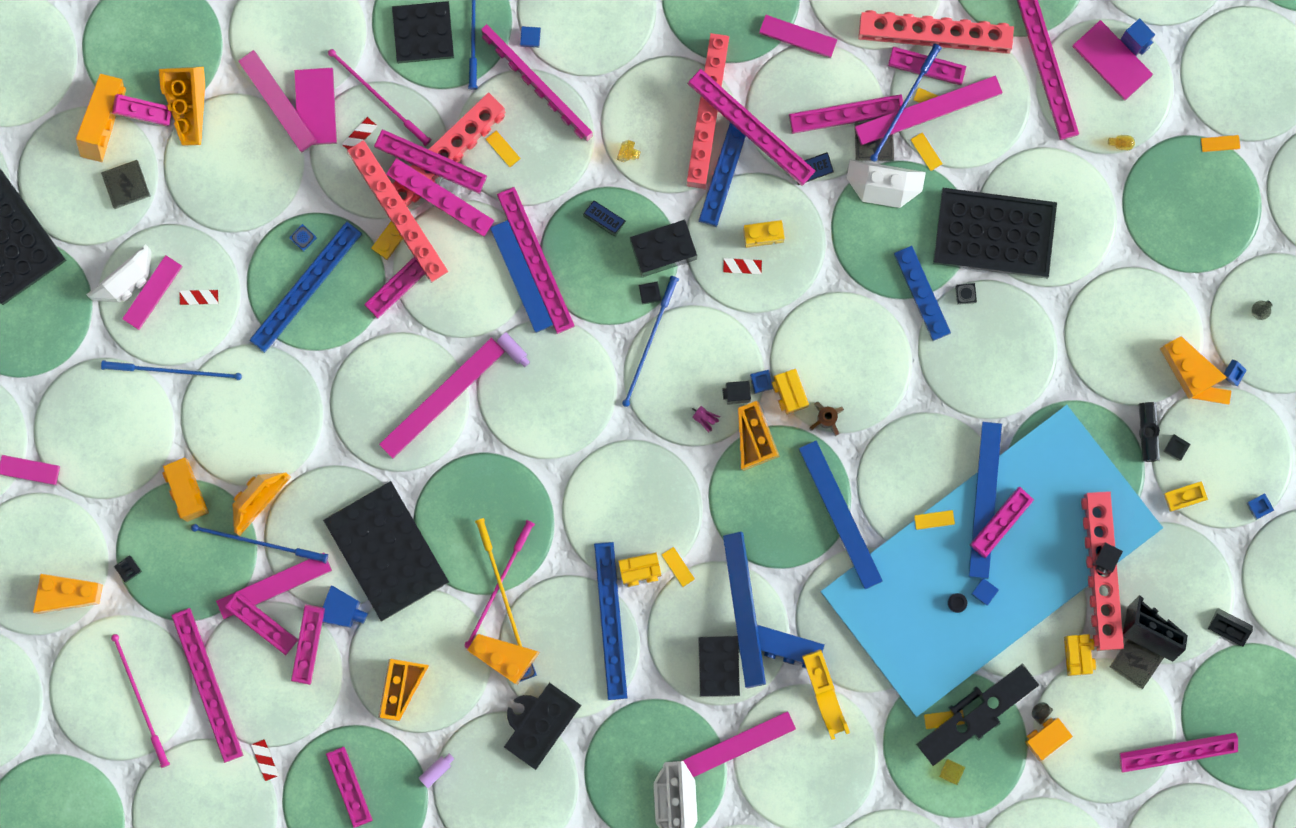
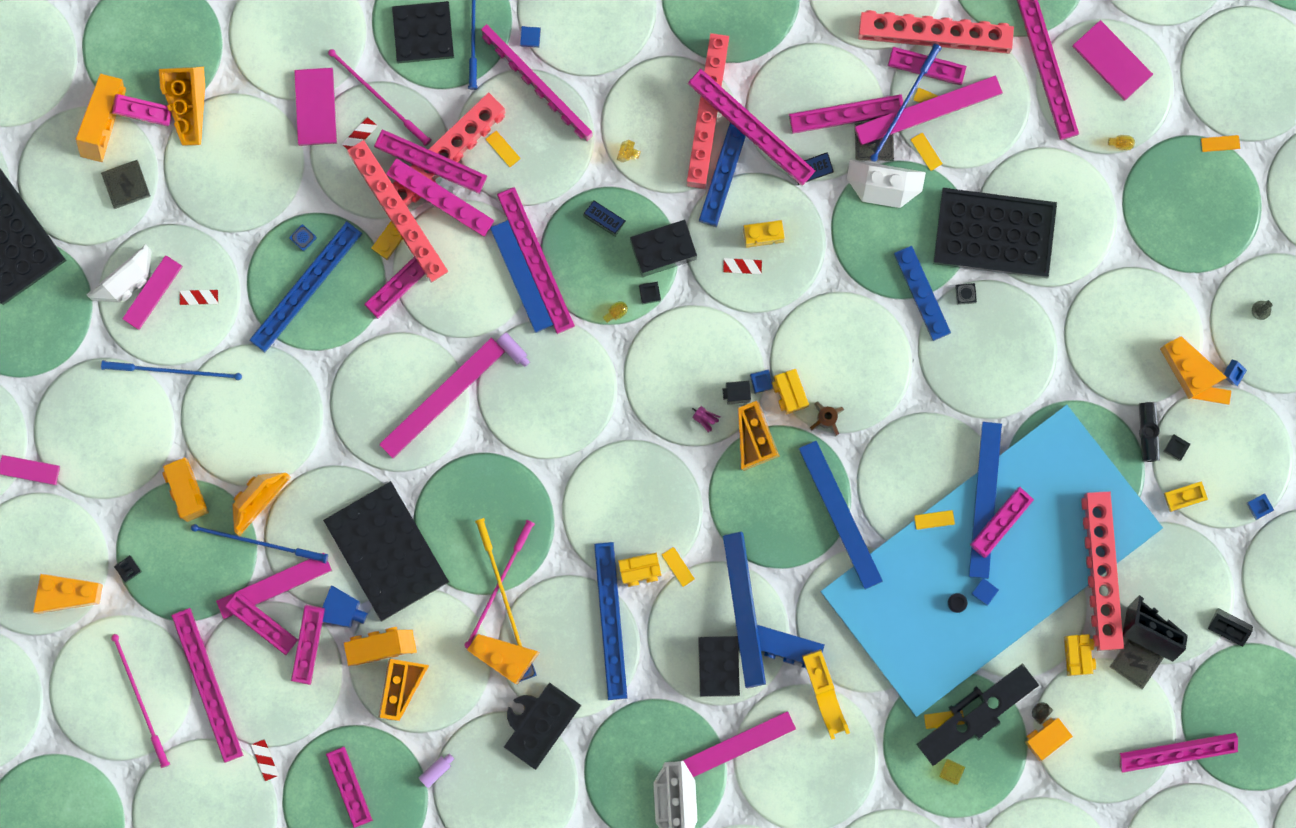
dark pink tile [239,50,317,152] -> none
blue piece [622,276,679,407] -> none
dark pink tile [759,15,838,58] -> none
black brick [1092,542,1123,575] -> none
blue brick [1120,18,1155,56] -> none
none -> light orange wedge [344,627,417,666]
none -> clear yellow cylinder [603,301,628,323]

